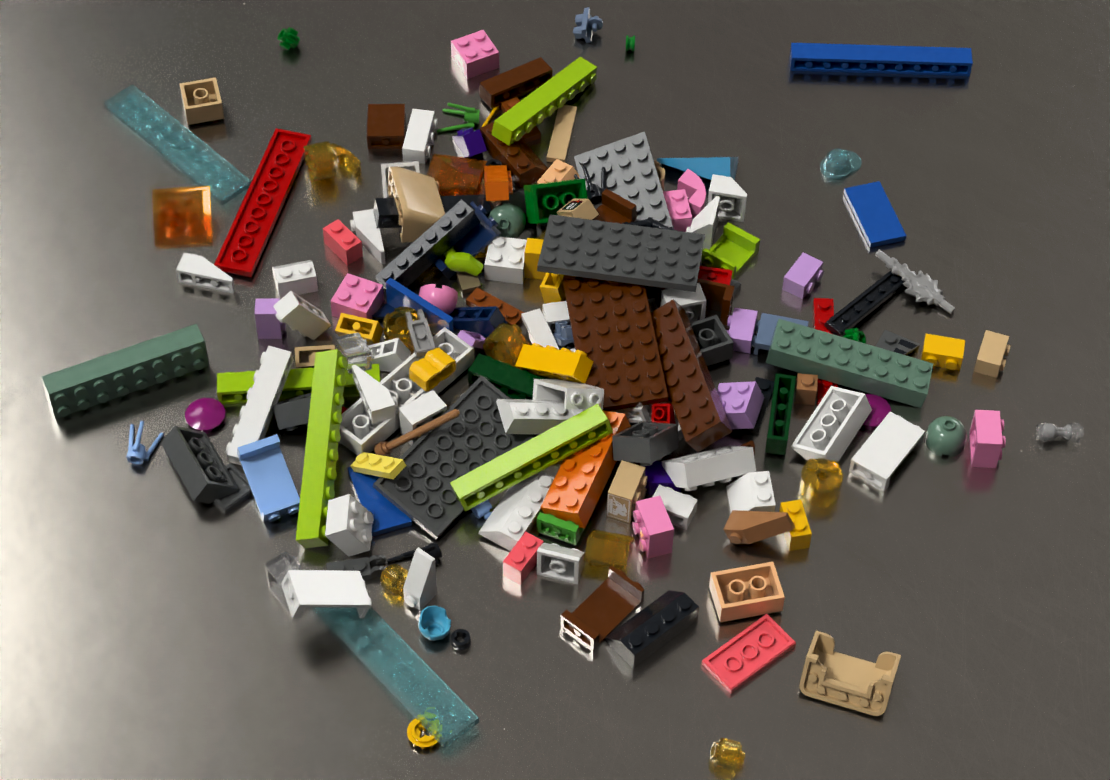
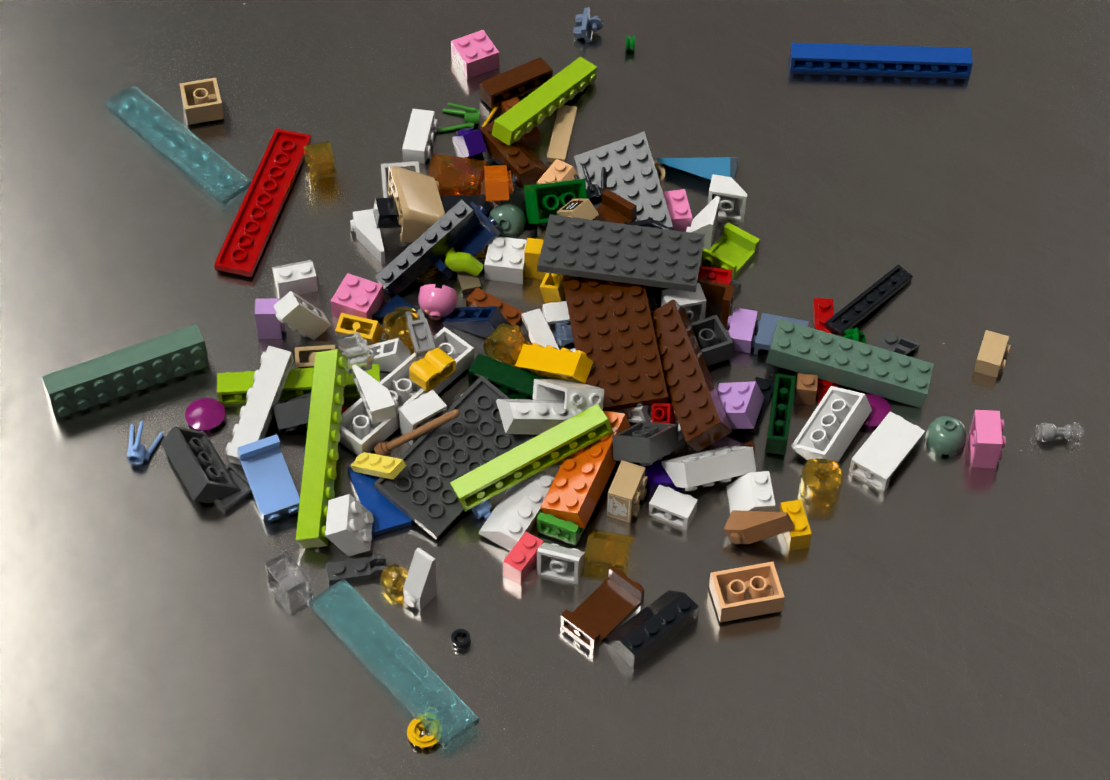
clear orange slope [152,186,213,246] -> none
white slope [176,253,235,294] -> none
green gear [277,27,300,50] -> none
white panel [281,570,372,619] -> none
coral brick [323,219,363,266] -> none
clear yellow slope [330,143,362,178] -> none
reddish brown panel [367,104,406,149] -> none
blue tile [386,278,454,335] -> none
black plant [387,542,442,566] -> none
medium azure hair [418,605,451,641] -> none
lavender tile [457,330,493,350] -> none
bright pink brick [632,495,674,559] -> none
bright pink brick [677,169,706,218] -> none
coral tile [702,614,796,694] -> none
clear yellow head [710,738,745,770] -> none
lavender brick [782,252,824,299] -> none
tan windscreen [799,631,901,716] -> none
clear light blue piece [820,148,862,179] -> none
blue tile [844,181,907,248] -> none
light grey piece [875,249,955,314] -> none
yellow brick [921,334,965,371] -> none

